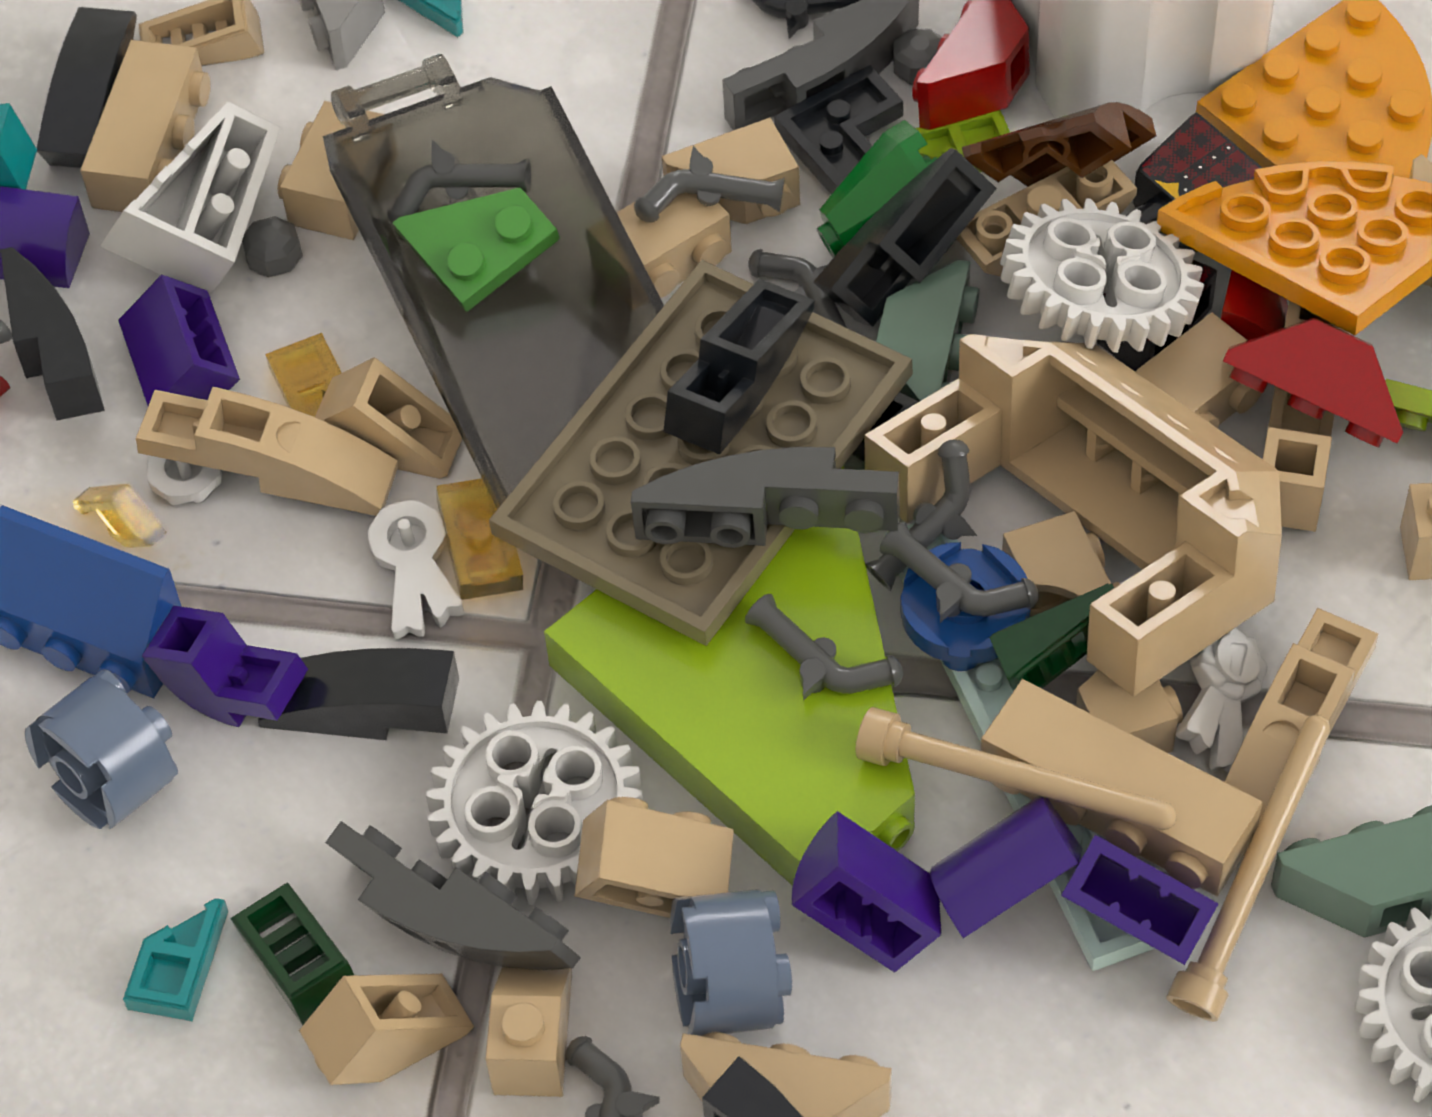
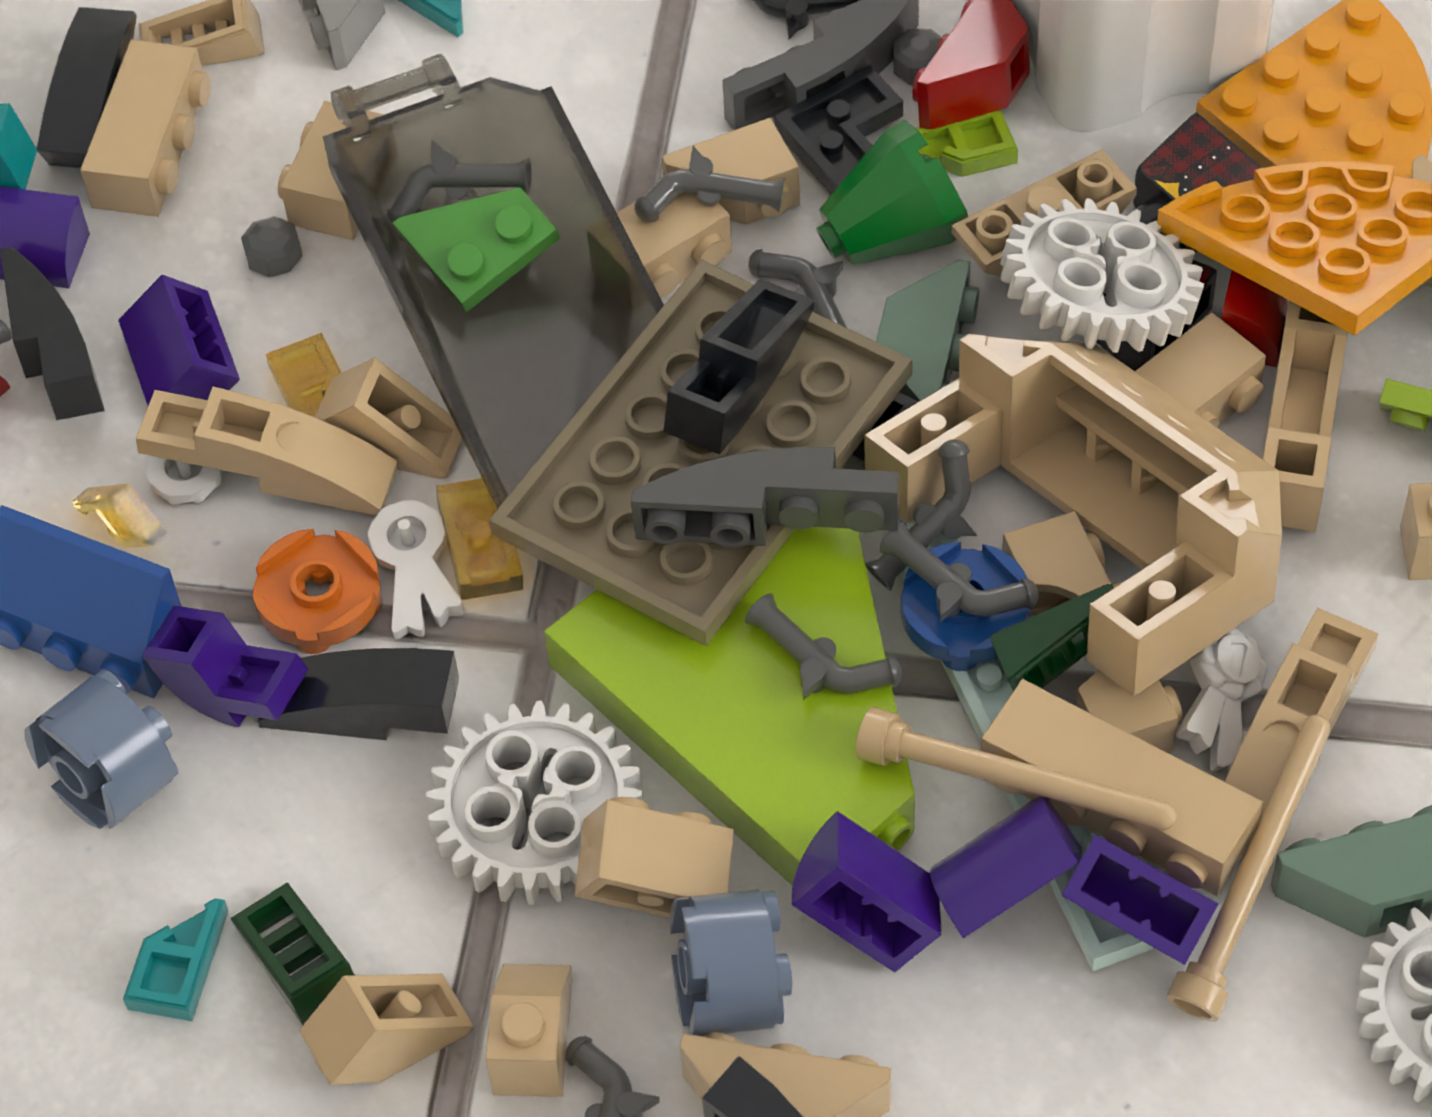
white wedge [100,101,281,296] -> none
dark grey slope [325,821,581,970] -> none
black slope [813,148,997,327] -> none
reddish brown slope [962,102,1156,187] -> none
red slope [1223,317,1403,448] -> none
none -> orange plate [252,529,383,655]

